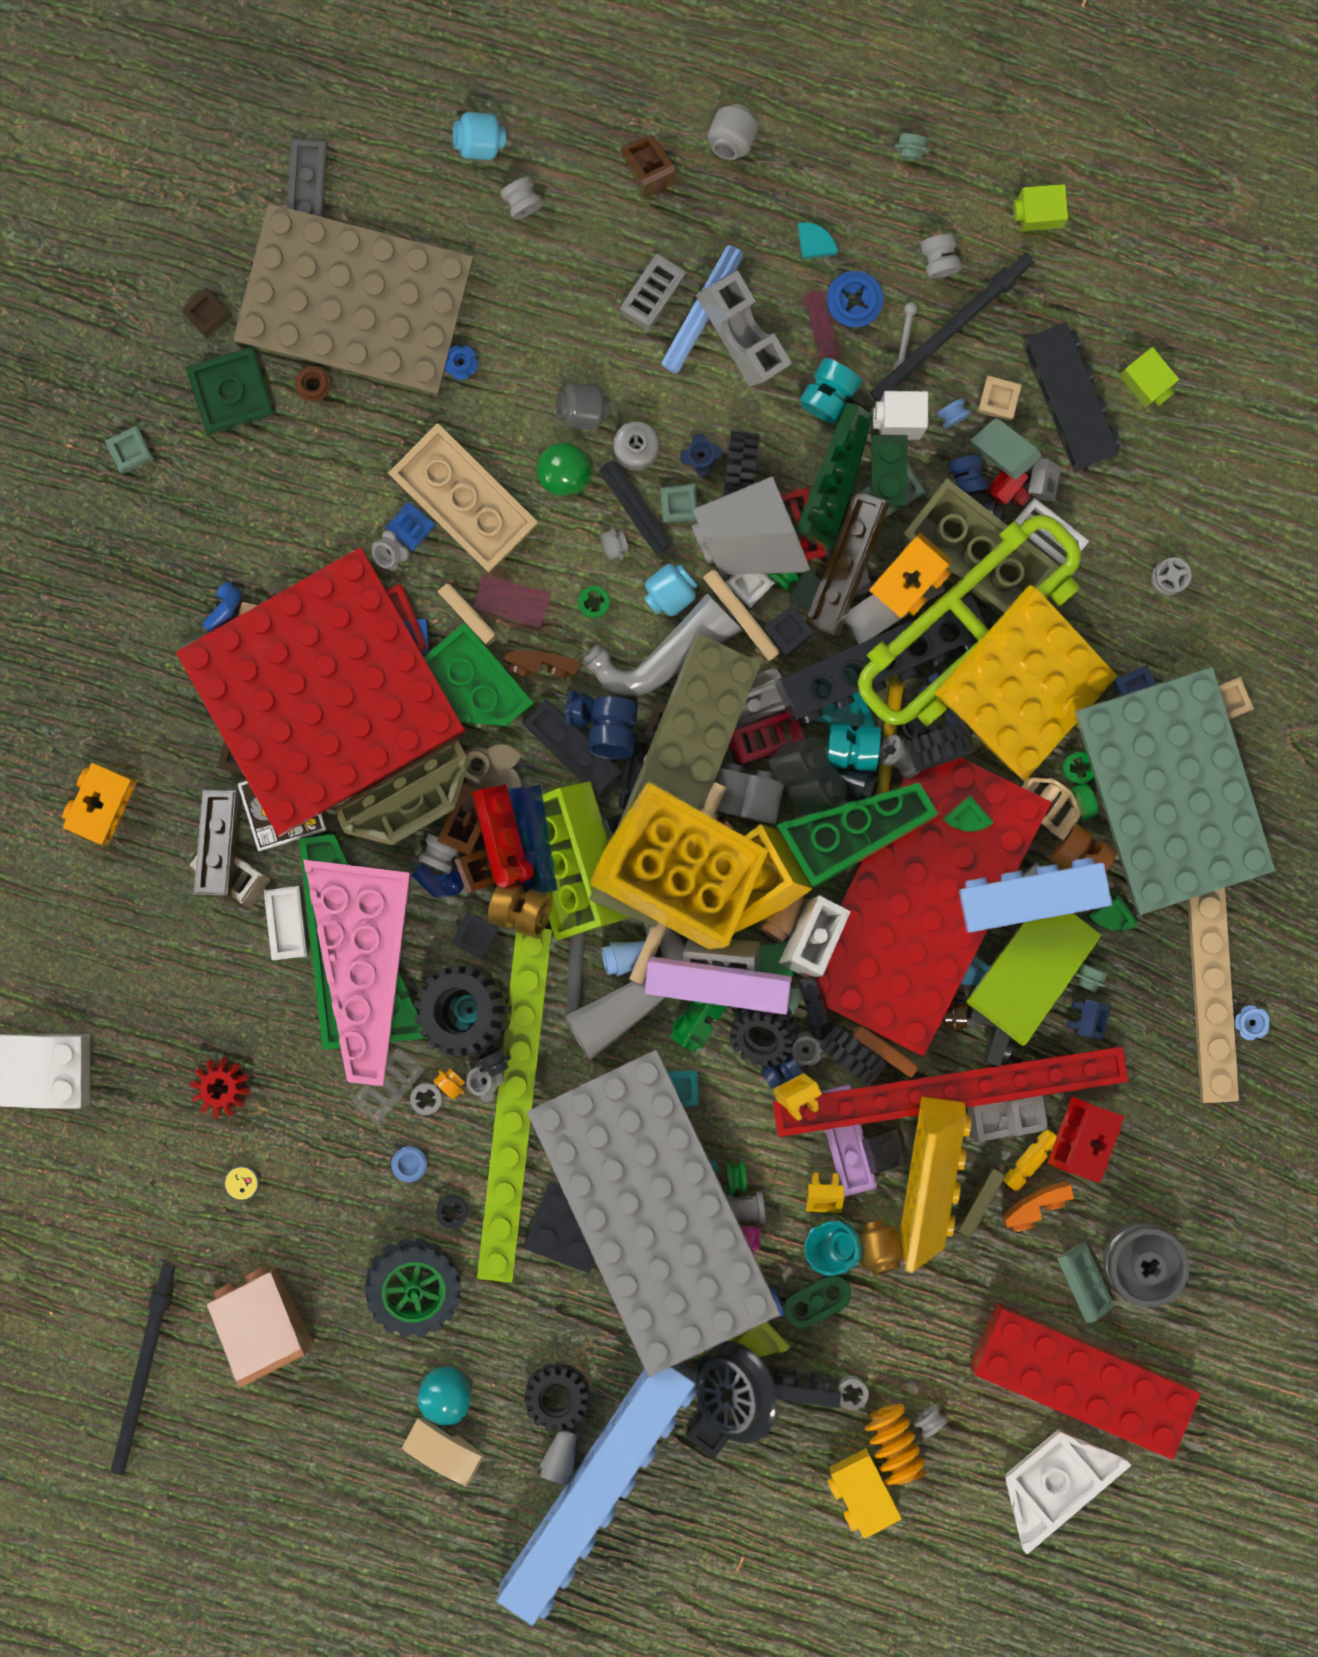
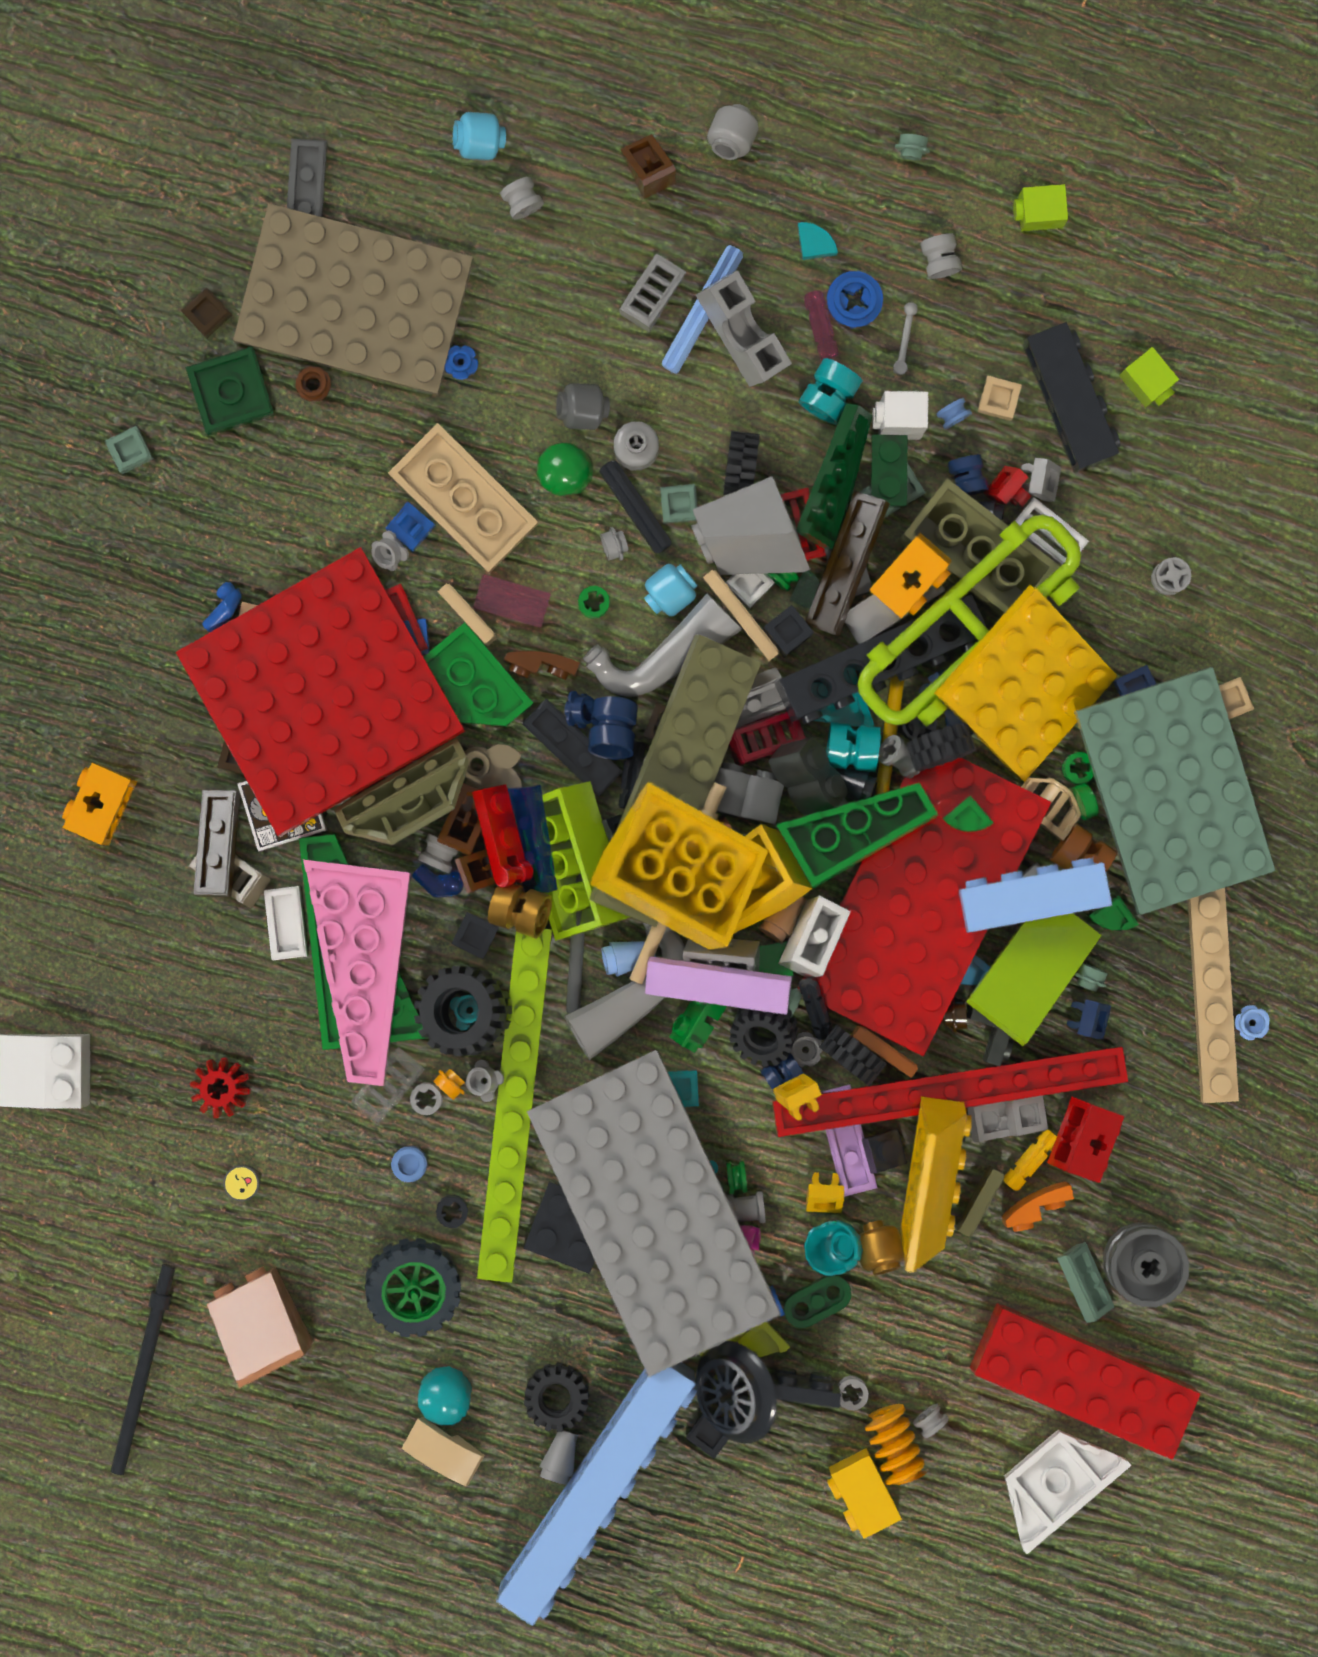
black plate [477,1045,512,1076] -> none
dark blue plate [680,434,722,476] -> none
black bar [869,253,1035,401] -> none
sand green tile [970,417,1042,480] -> none

